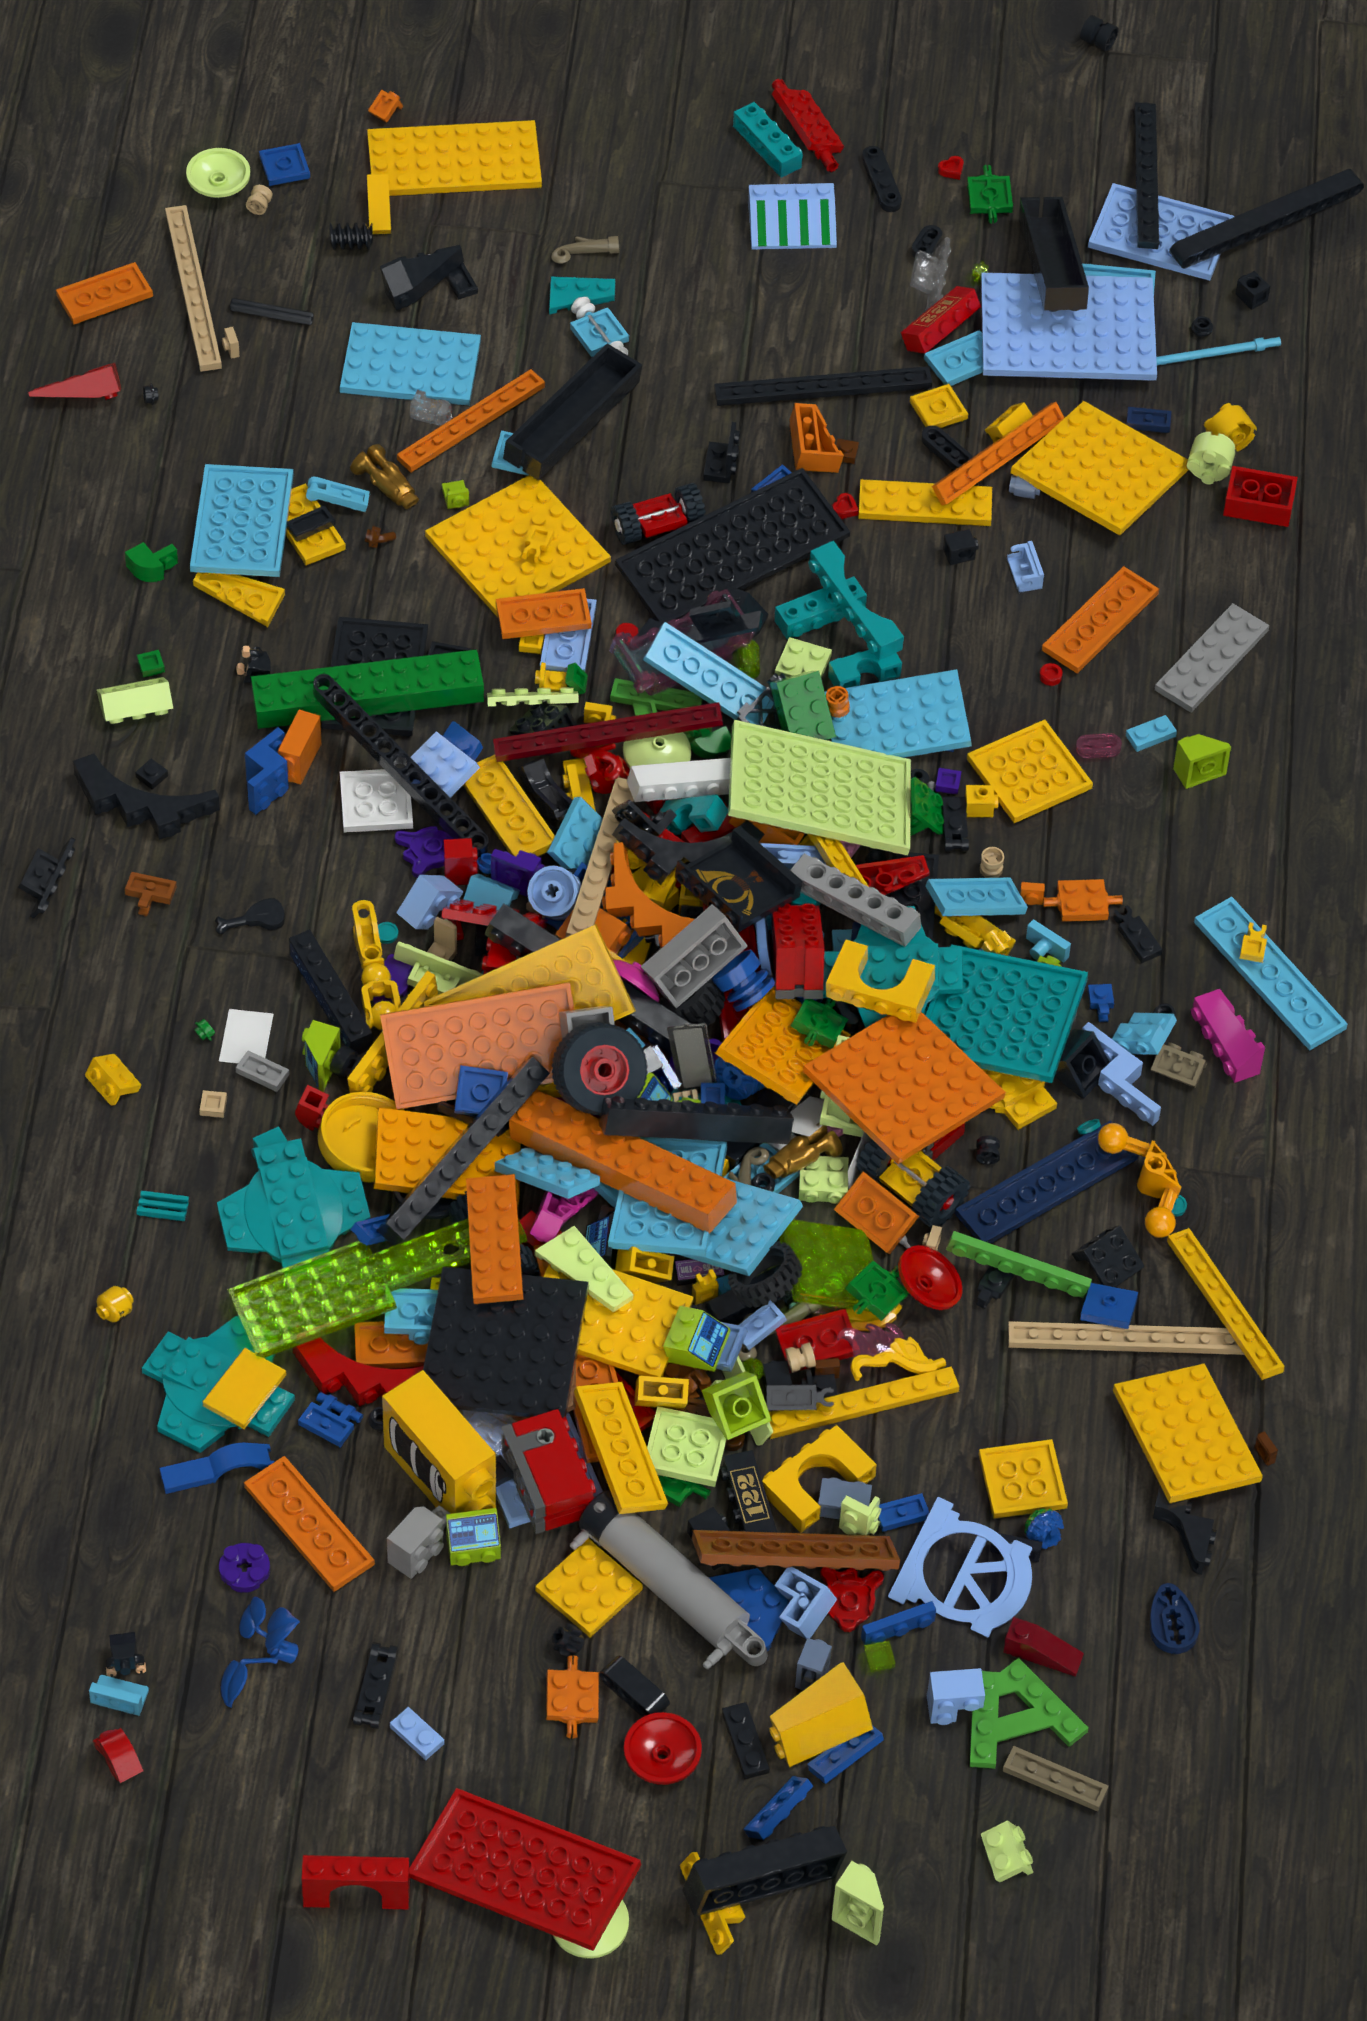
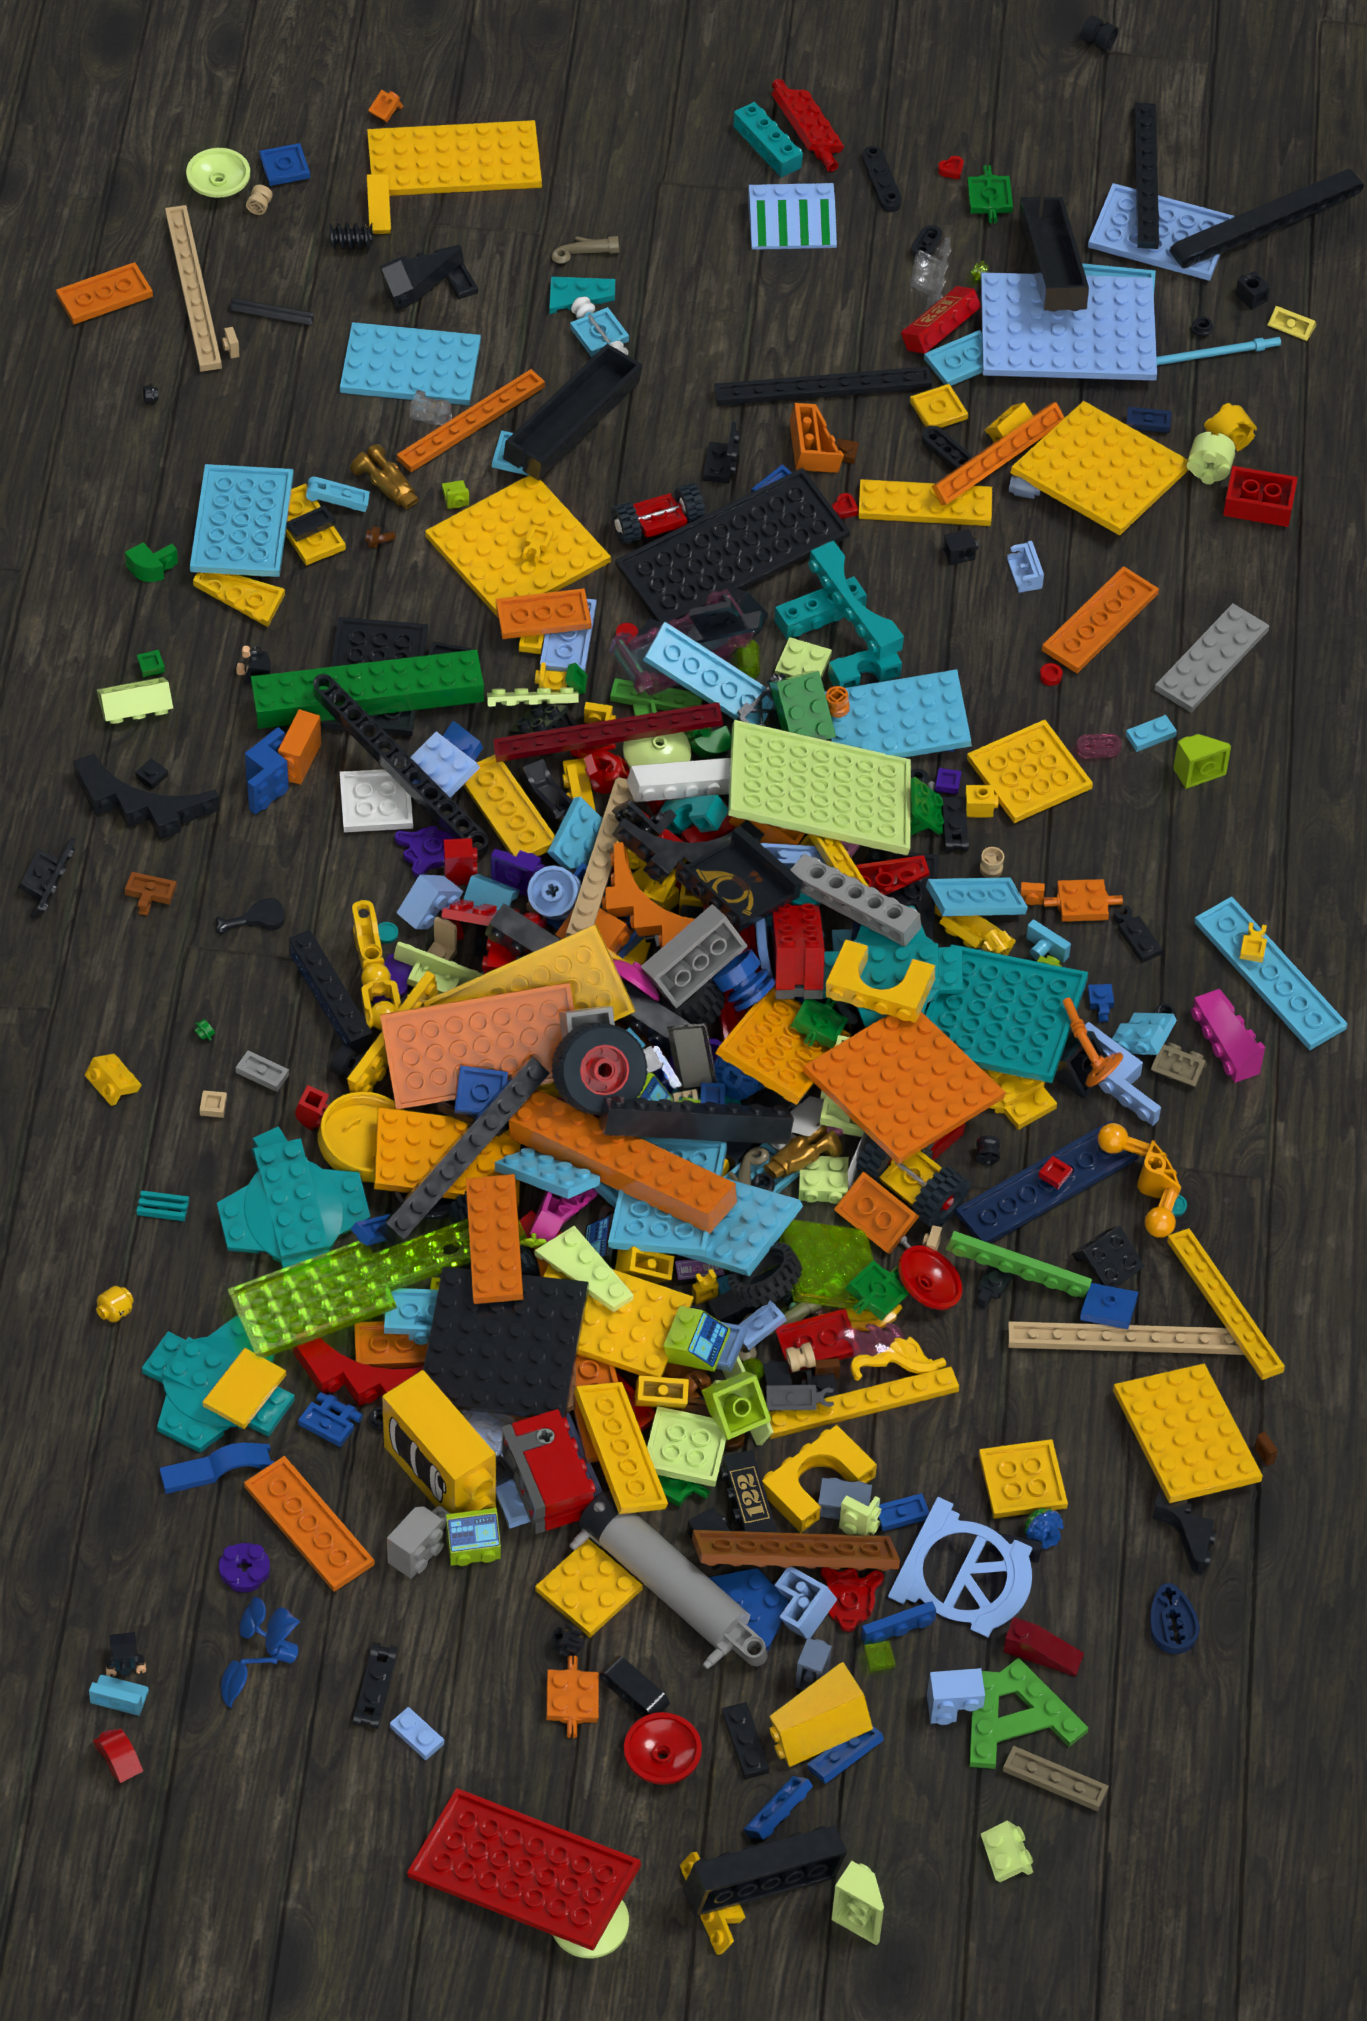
red wedge [28,362,121,400] -> none
white sticker [219,1009,273,1063] -> none
lime slope [302,1020,341,1092] -> none
red arch [302,1855,410,1909] -> none
blue plate [477,853,491,874] -> none
teal piece [1077,1119,1101,1134] -> none
none -> lime plant [520,1233,547,1248]
none -> red plate [1038,1156,1072,1189]
none -> orange dish [1062,998,1124,1087]
none -> light yellow slope [1267,306,1317,341]

